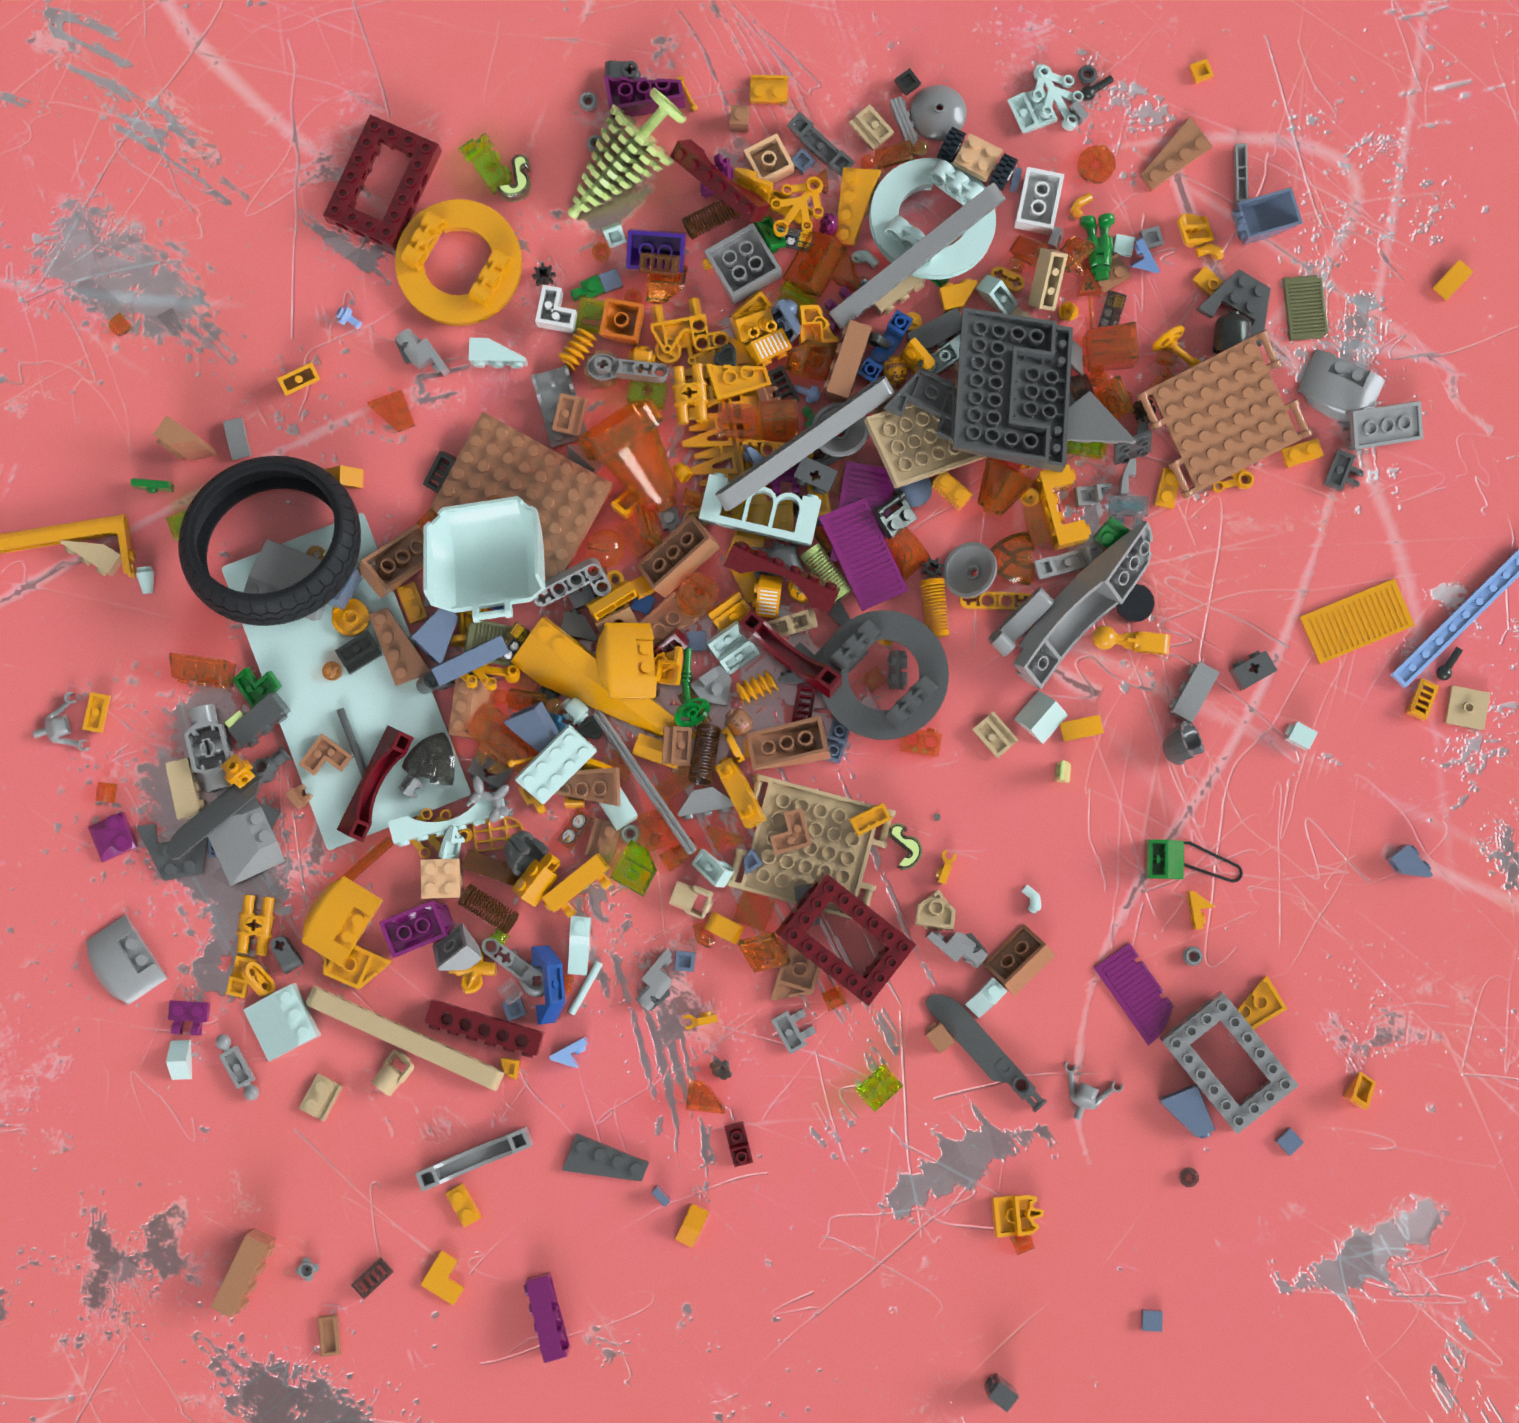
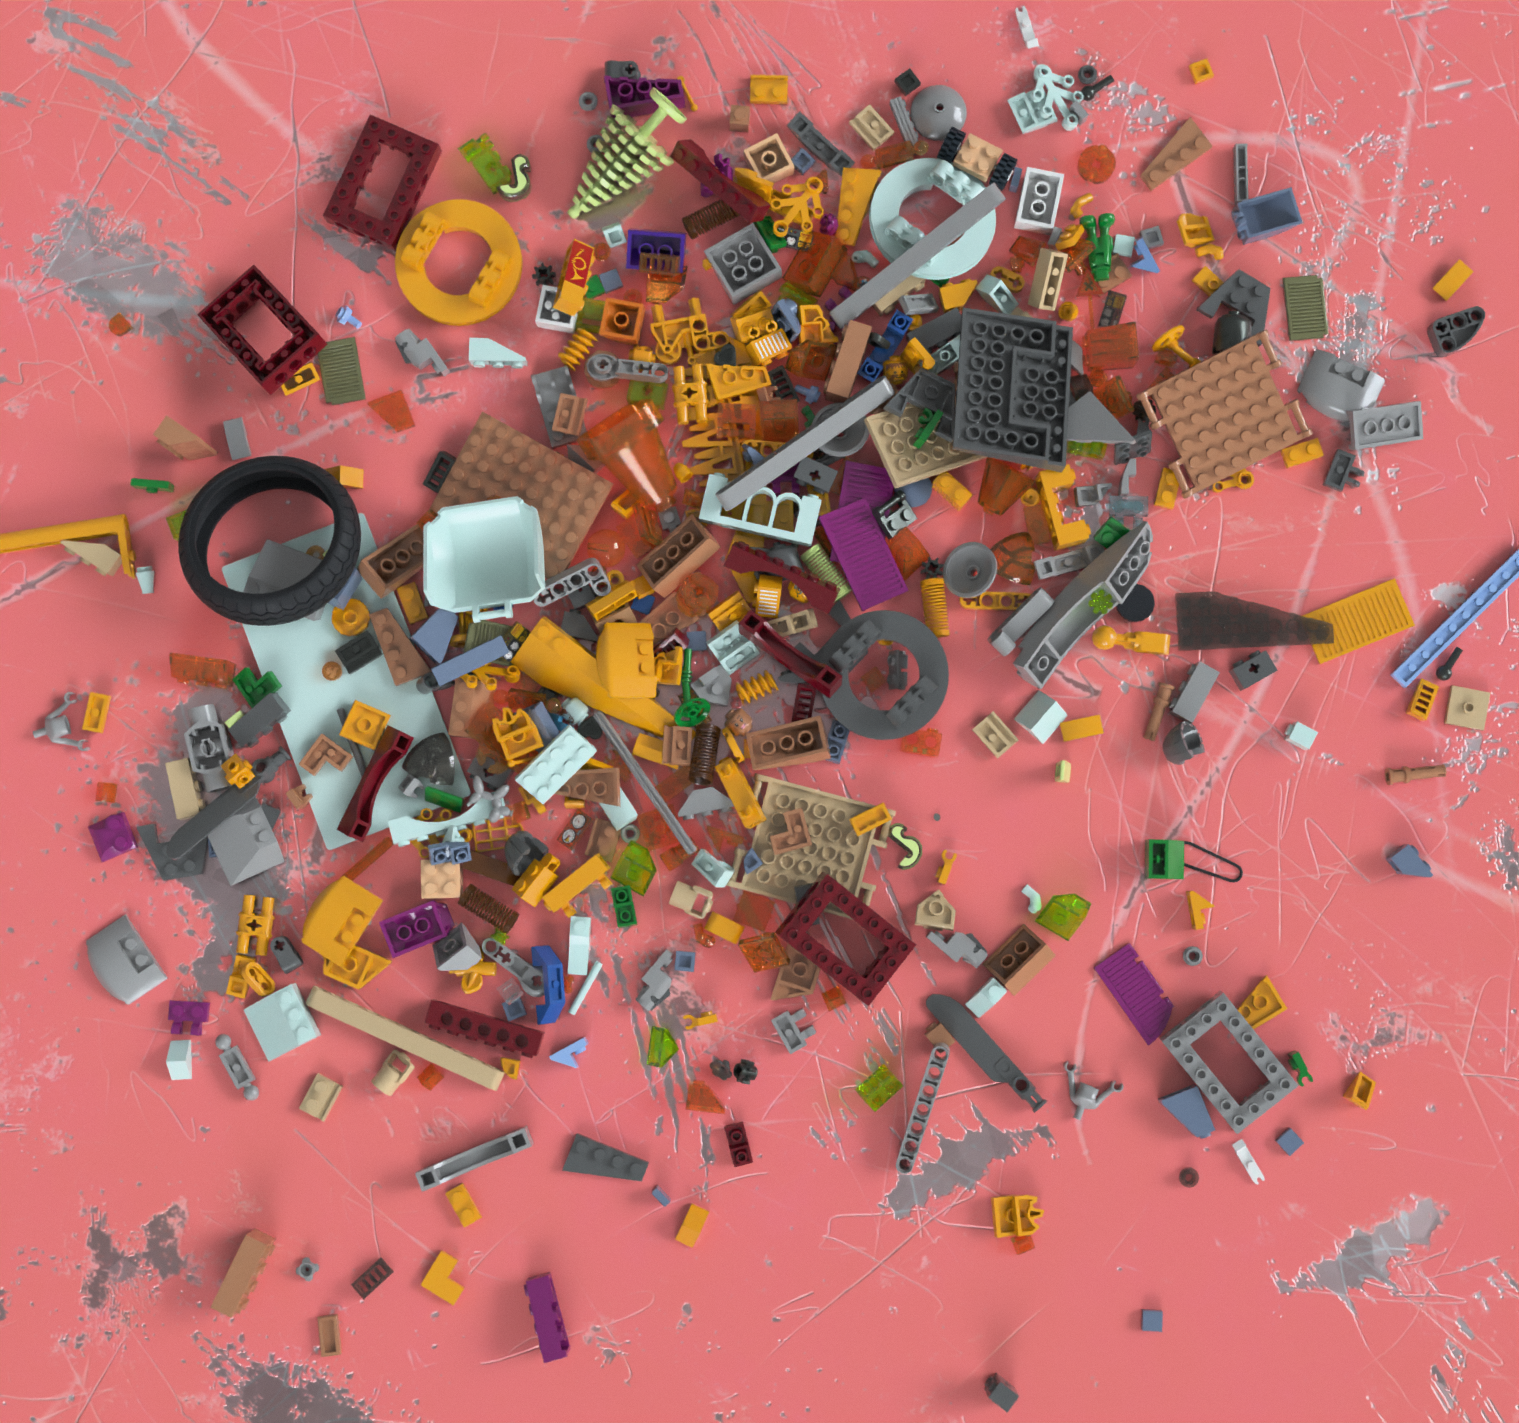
none -> dark red brick [197,265,327,395]
none -> olive window [318,337,366,405]
none -> light orange plate [339,700,391,751]
none -> clear orange slope [417,1063,444,1091]
none -> green slope [425,786,465,813]
none -> sand blue slope [428,842,471,865]
none -> light orange plate [492,708,544,761]
none -> clear orange tile [507,800,531,825]
none -> light orange brick [553,239,595,317]
none -> green slope [611,885,637,928]
none -> clear neon green slope [646,1026,679,1068]
none -> pearl dark grey gear [733,1059,758,1084]
none -> light grey beam [896,1042,950,1174]
none -> light grey plate [899,293,939,315]
none -> green plate [913,408,943,449]
none -> white piece [1015,6,1039,49]
none -> clear neon green slope [1035,894,1092,941]
none -> light orange plate [1055,224,1085,251]
none -> clear neon green plant [1088,590,1113,615]
none -> nougat pin [1143,682,1175,741]
none -> clear smoke wing [1175,591,1334,651]
none -> white piece [1232,1139,1265,1185]
none -> green plate [1288,1051,1313,1087]
none -> nougat pin [1385,764,1446,785]
none -> dark grey beam [1427,306,1485,358]

